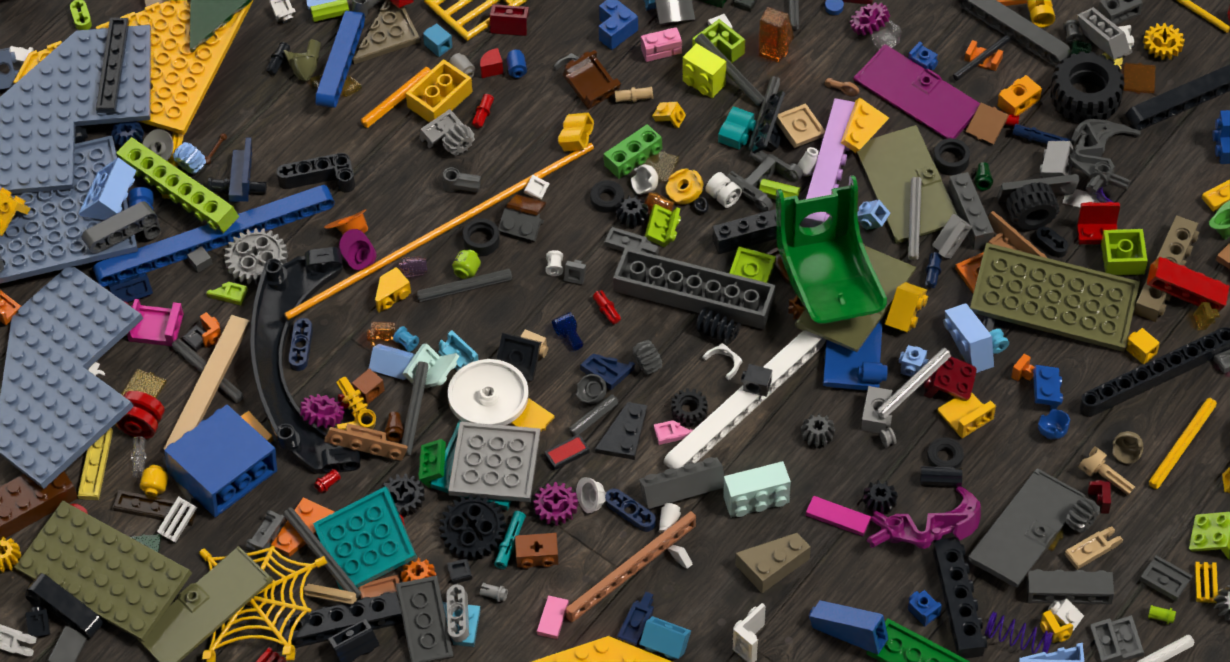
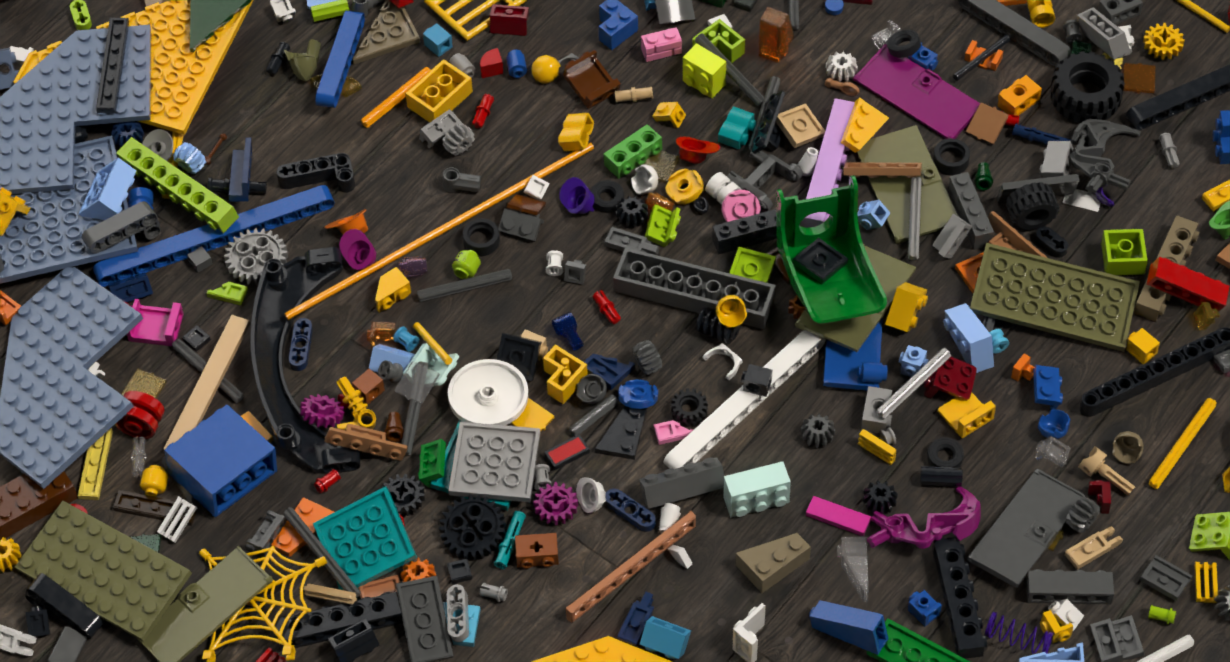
orange bracket [200,312,222,348] -> none
medium azure hinge [438,330,478,371] -> none
bright pink tile [537,595,569,639] -> none
lime axle [759,179,800,199] -> none
magenta gear [850,2,890,36] -> none
dark blue axle [925,252,942,288] -> none
red bracket [1077,202,1120,245] -> none
none -> dark grey wheel [378,360,403,383]
none -> clear piece [394,361,440,404]
none -> yellow bar [413,322,452,365]
none -> yellow hair [531,55,561,84]
none -> light grey bush [534,464,552,491]
none -> yellow brick [543,345,588,404]
none -> dark purple piece [559,177,595,214]
none -> blue tile [618,379,658,409]
none -> red piece [675,137,720,164]
none -> yellow hair [716,295,747,327]
none -> bright pink tile [721,189,760,222]
none -> black tile [793,238,848,284]
none -> white gear [826,51,858,82]
none -> clear slope [837,537,869,602]
none -> medium nougat plate [843,162,922,178]
none -> yellow tile [858,429,896,465]
none -> black tyre [887,30,921,58]
none -> clear bracket [1035,436,1071,467]
none -> light grey axle [1159,133,1180,169]

